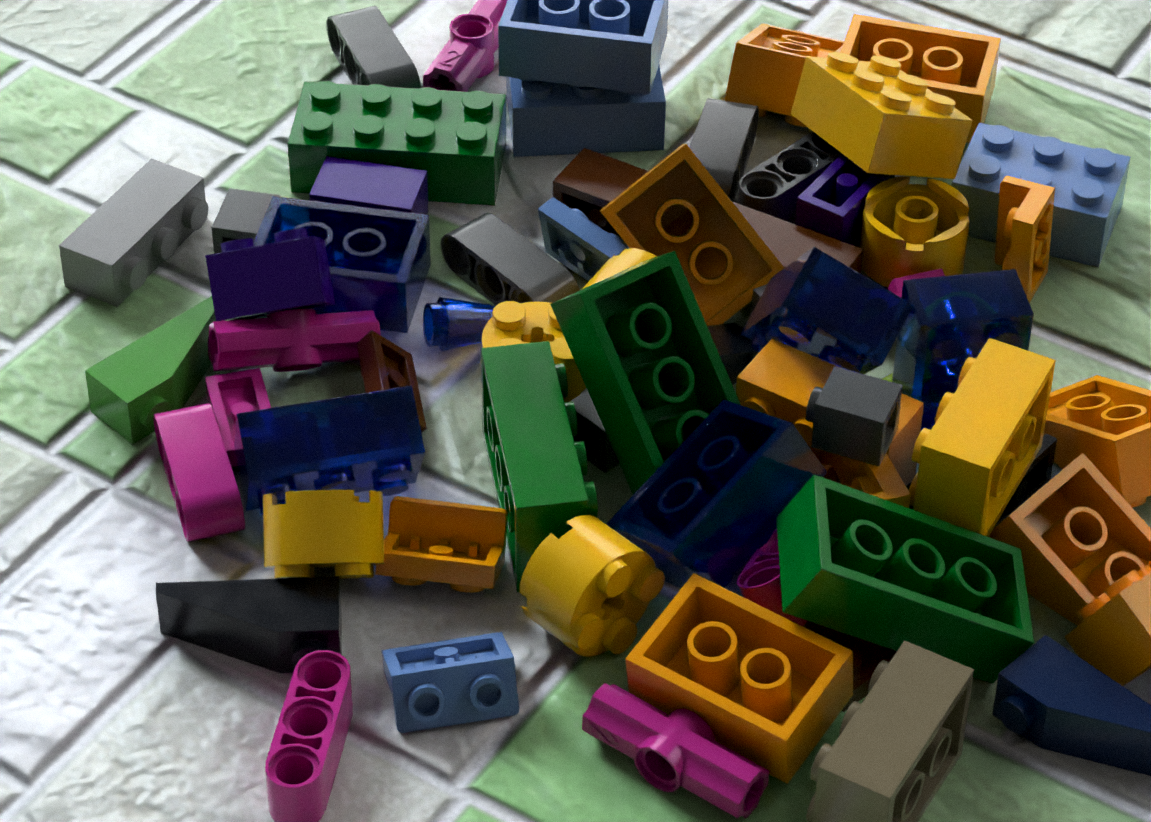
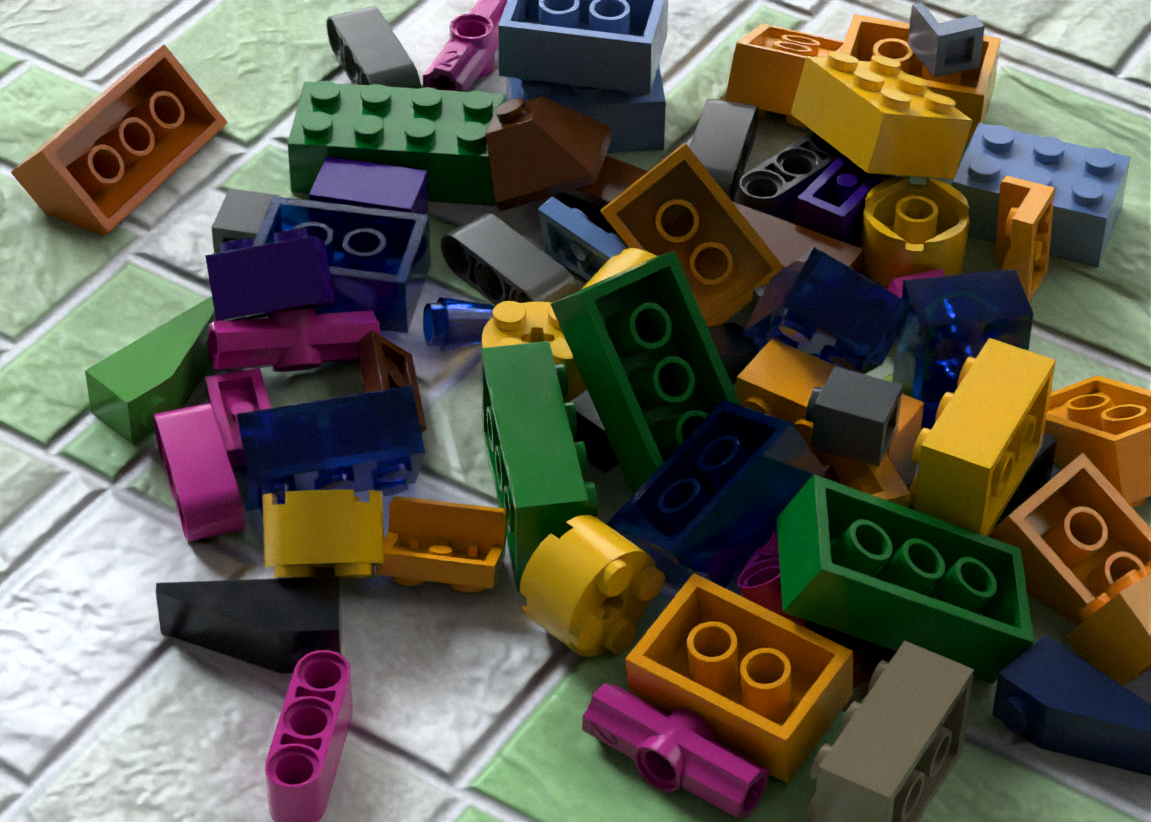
light grey brick [59,158,208,307] -> none
medium blue bracket [381,632,519,733] -> none
none -> orange slope [11,44,228,236]
none -> reddish brown slope [485,96,613,212]
none -> sand blue panel [908,3,985,78]

